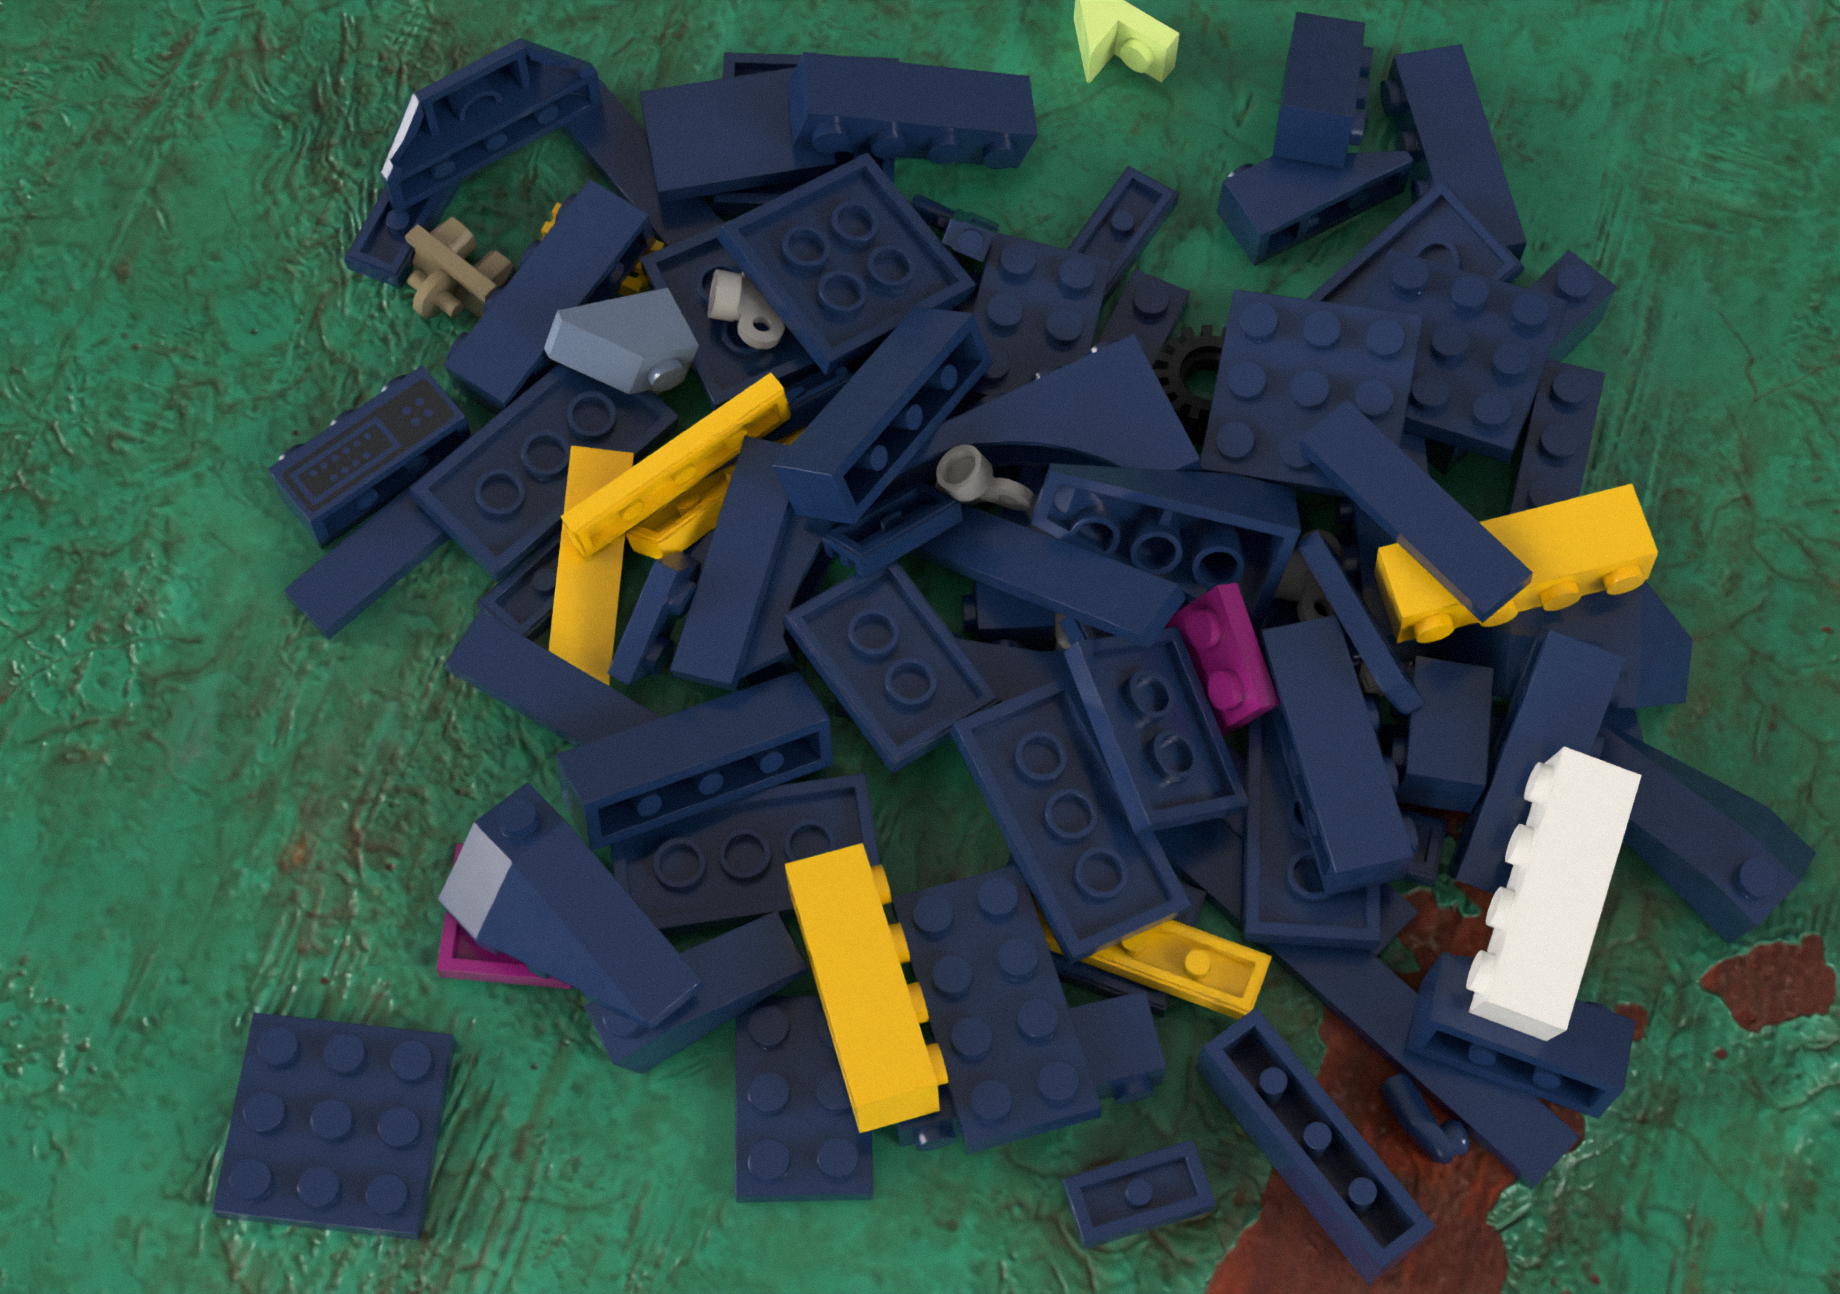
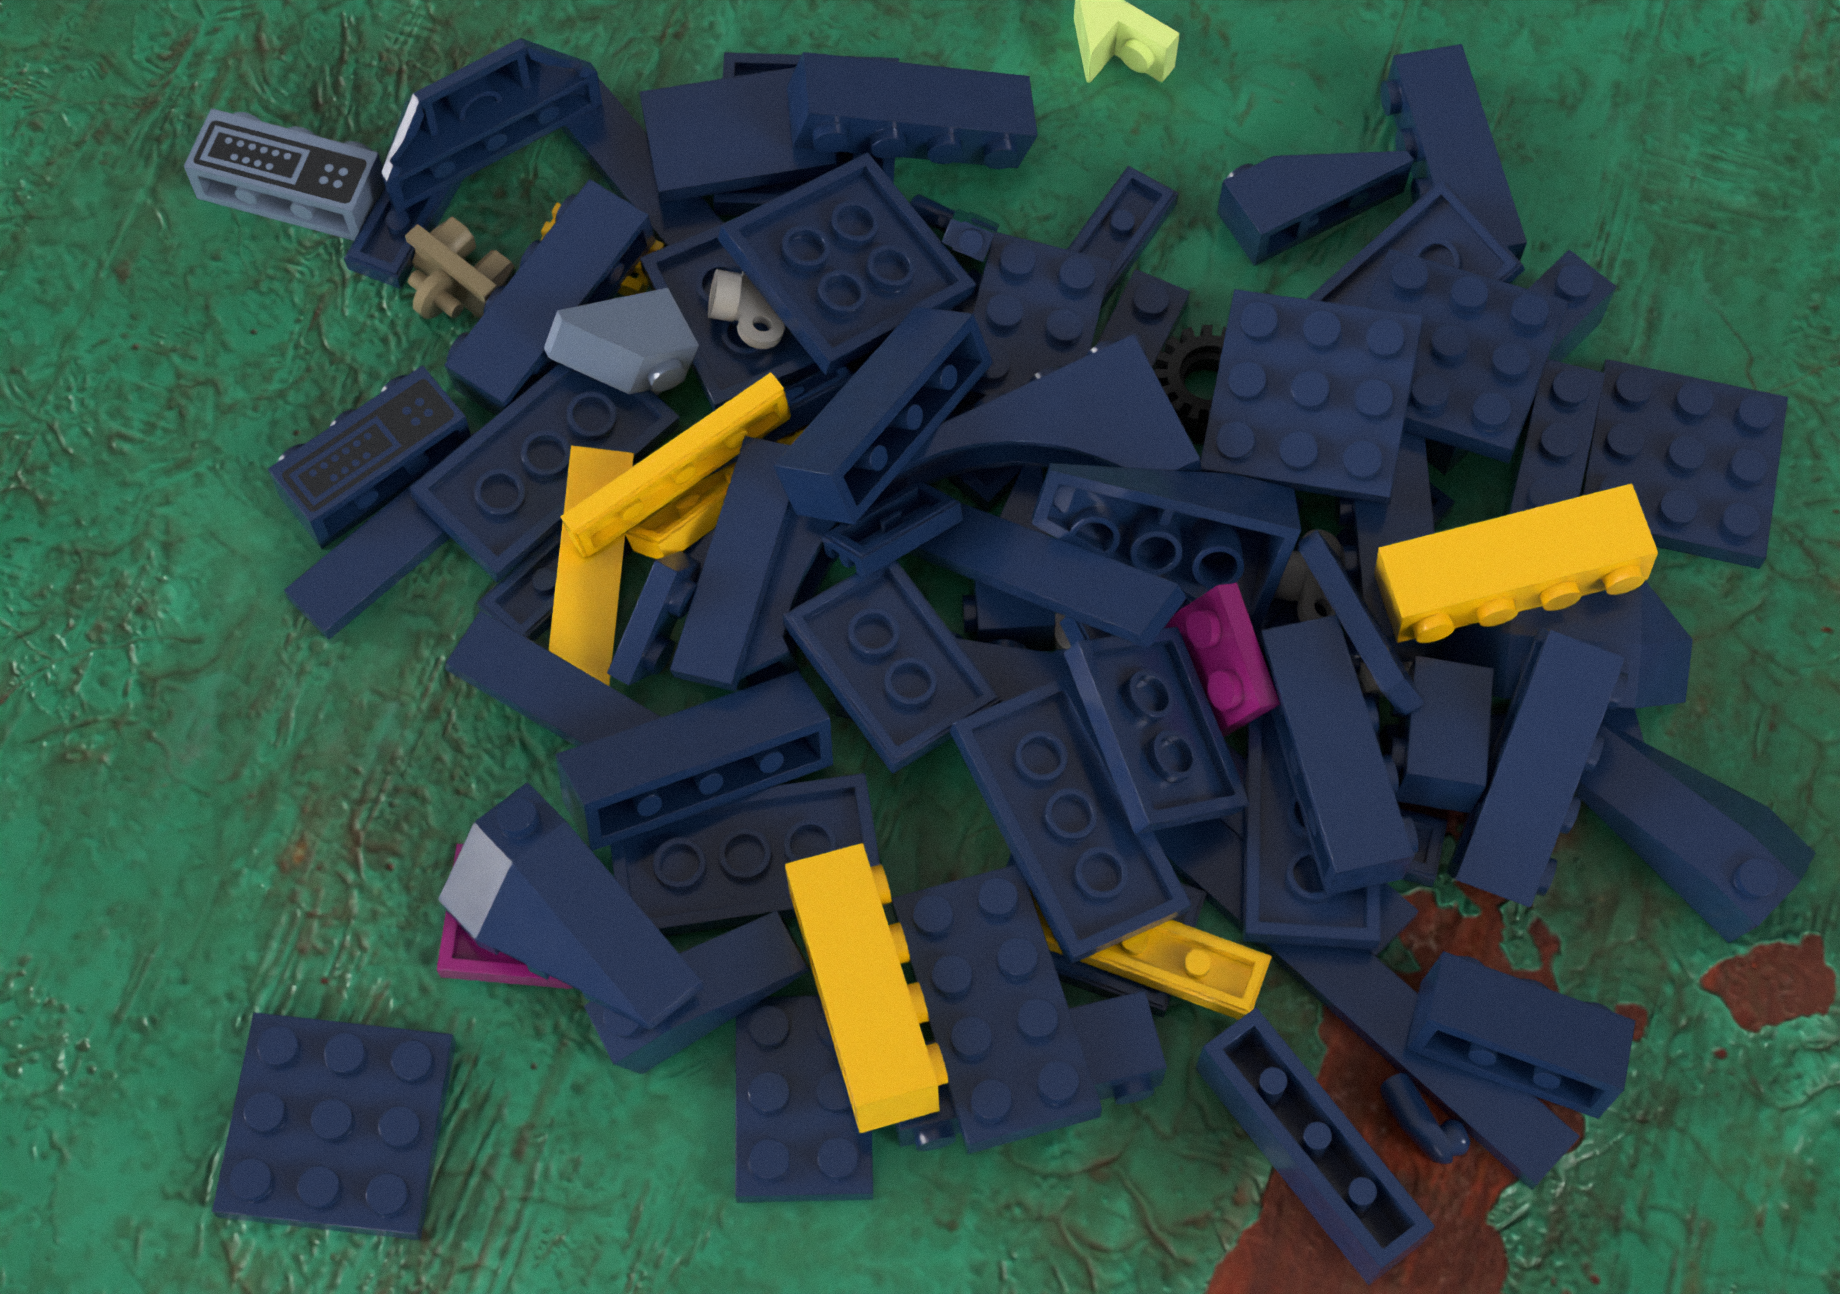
light grey piece [934,444,1034,511] -> none
dark blue plate [1062,1139,1216,1250] -> none
dark blue brick [1272,12,1374,168] -> none
dark blue tile [1298,400,1533,623] -> none
white brick [1466,747,1642,1041] -> none
none -> sand blue brick [184,108,385,241]
none -> dark blue plate [1580,359,1788,569]

